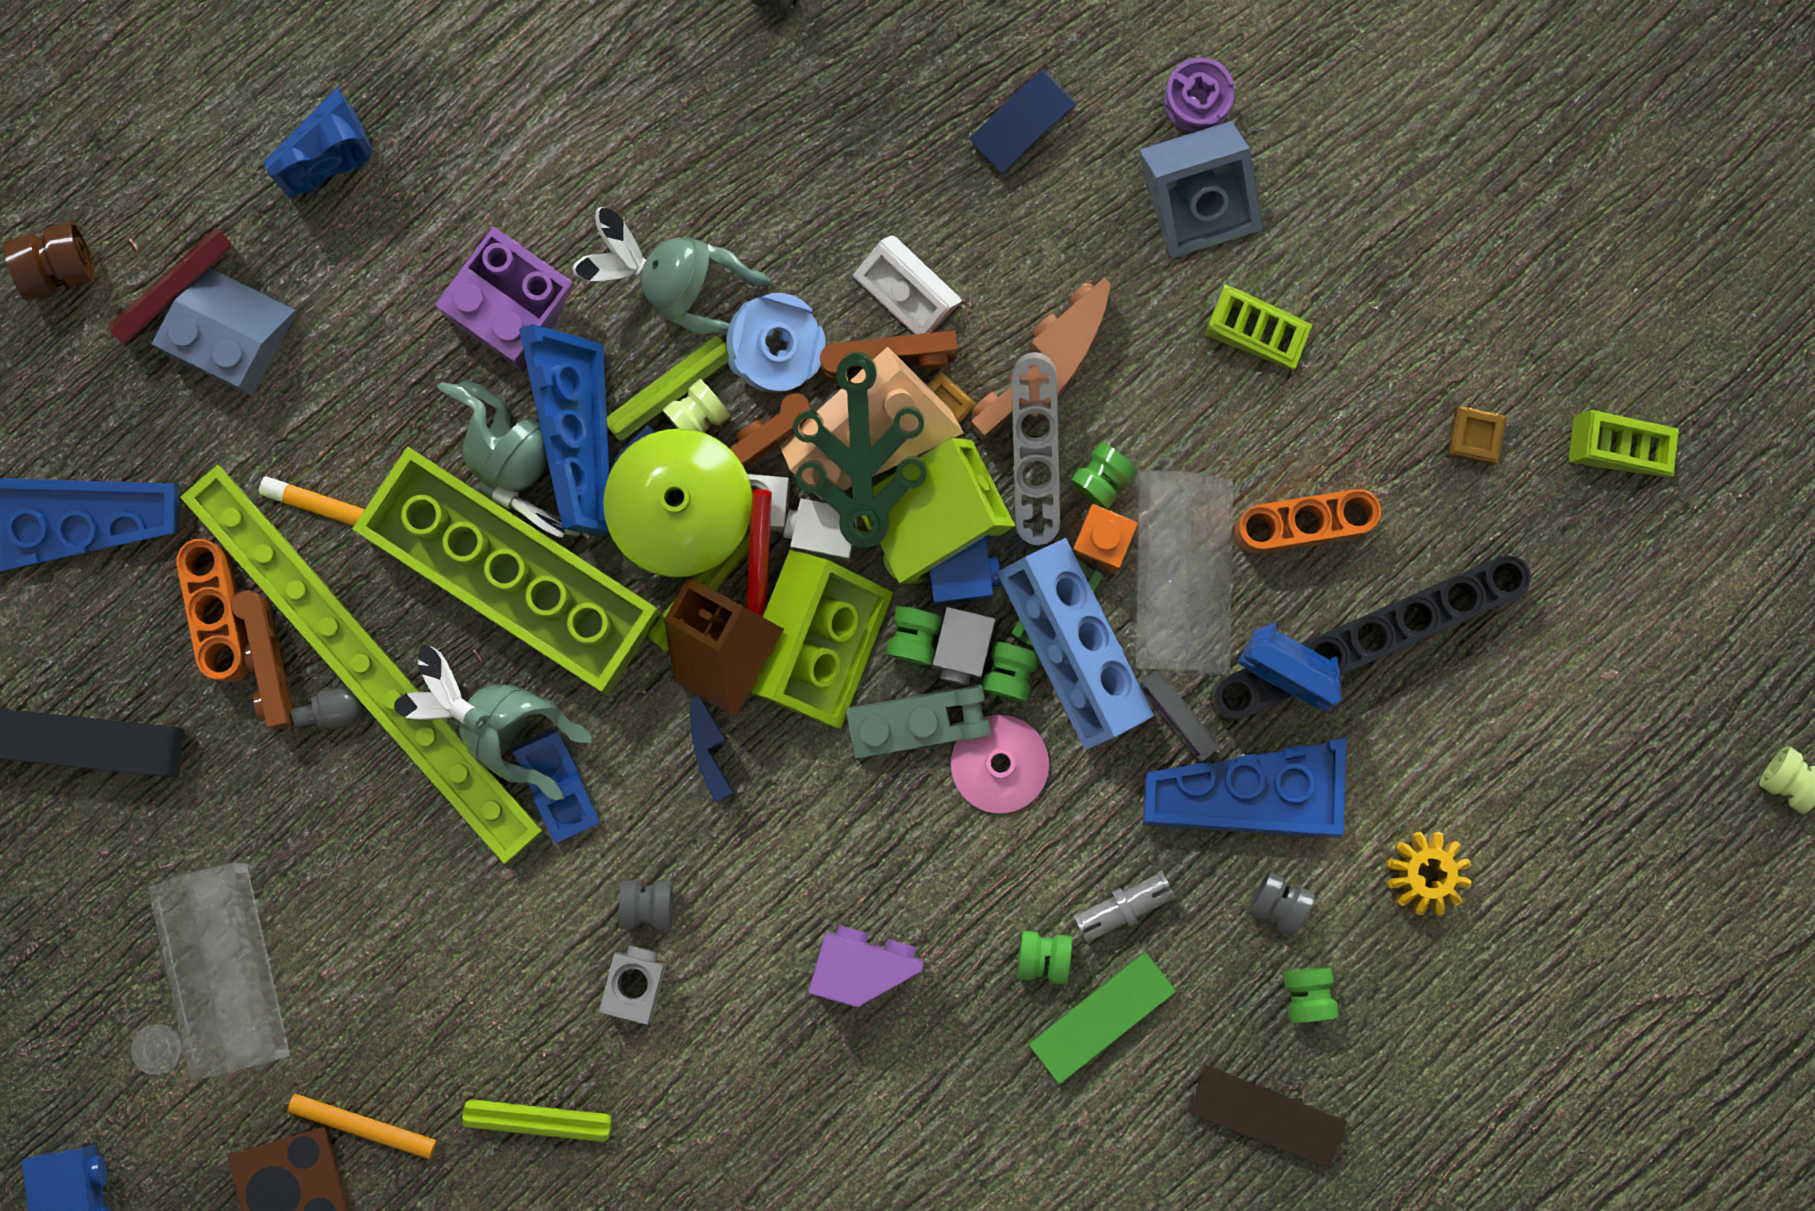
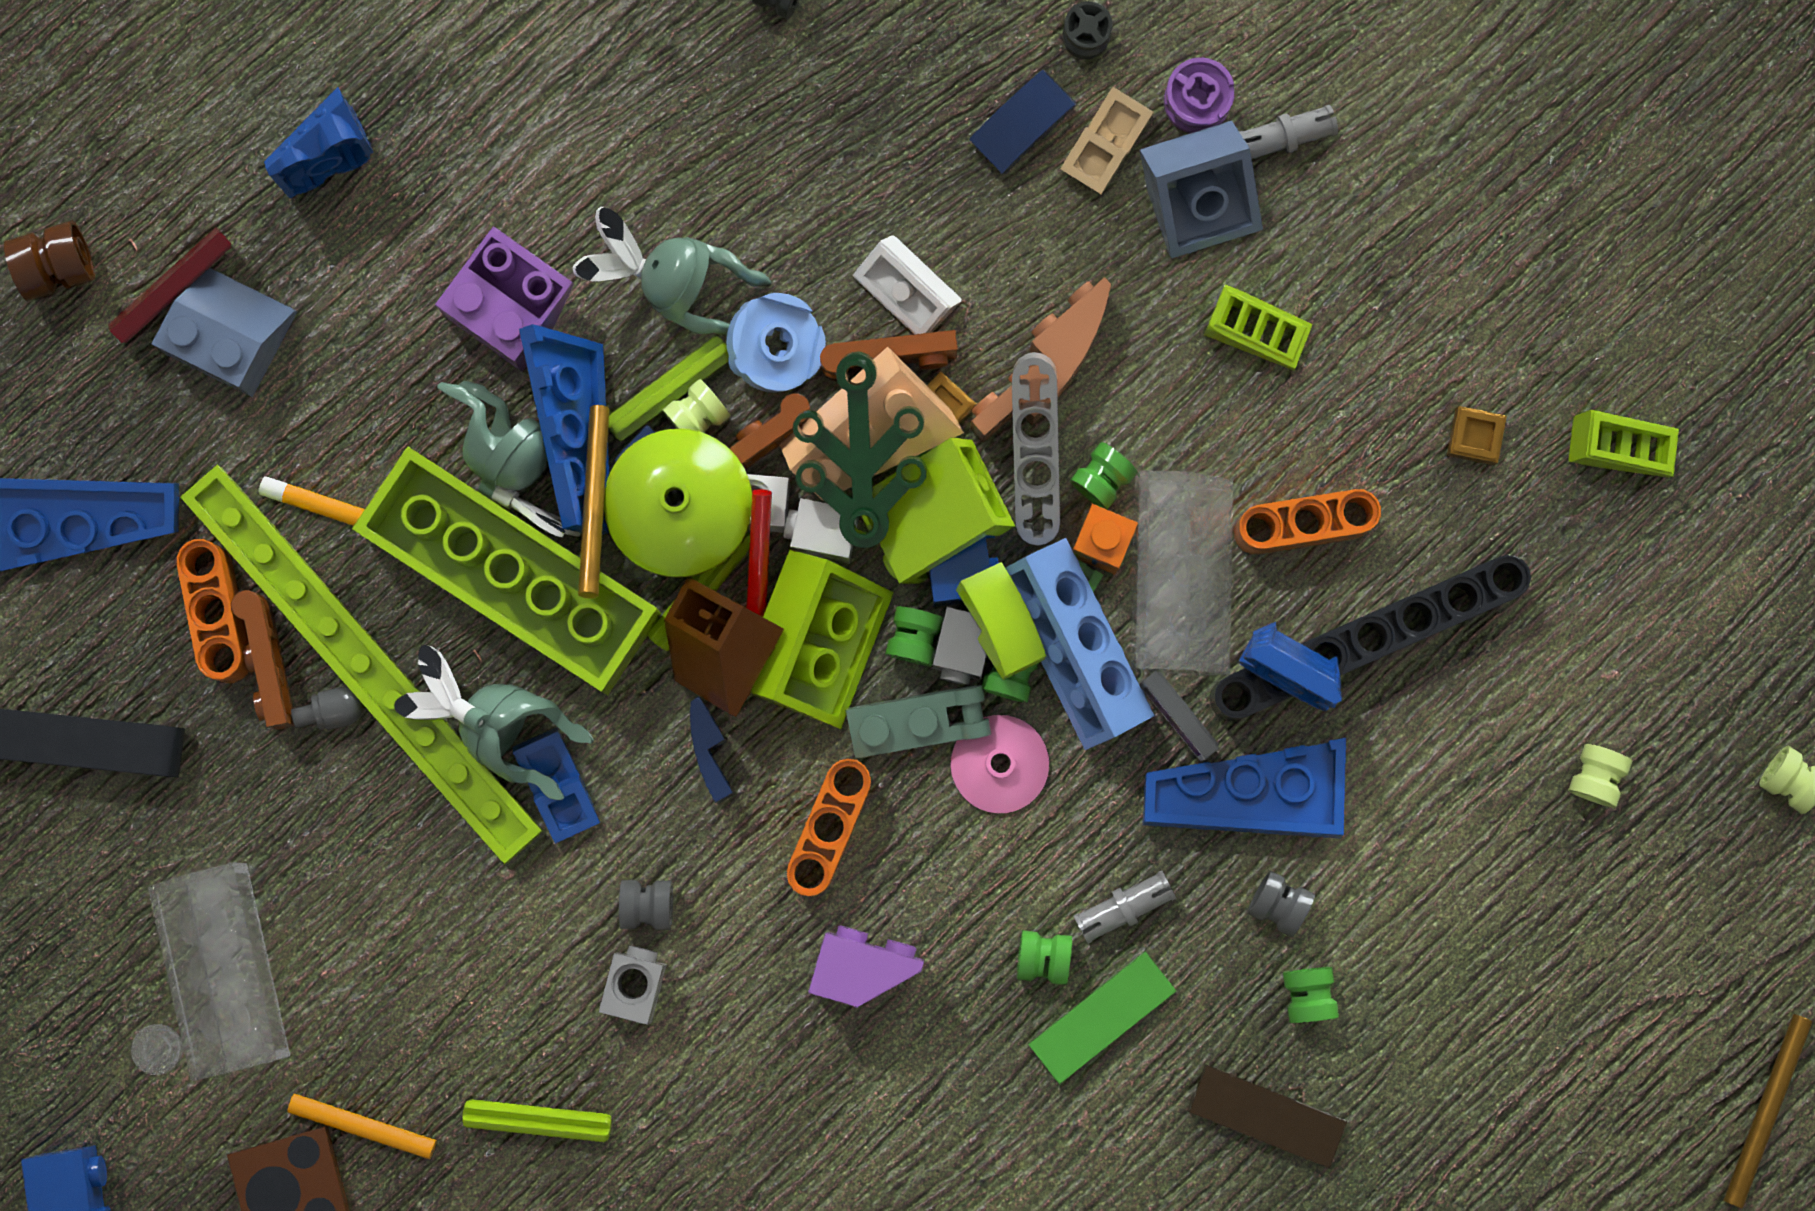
yellow gear [1386,832,1471,915] -> none
none -> pearl gold bar [578,405,610,598]
none -> orange beam [787,758,871,896]
none -> lime slope [956,562,1046,680]
none -> tan slope [1060,87,1154,195]
none -> pearl dark grey wheel [1063,1,1113,59]
none -> light grey pin [1239,104,1338,159]
none -> yellowish green wheel [1568,744,1633,808]
none -> pearl gold bar [1723,1014,1813,1209]

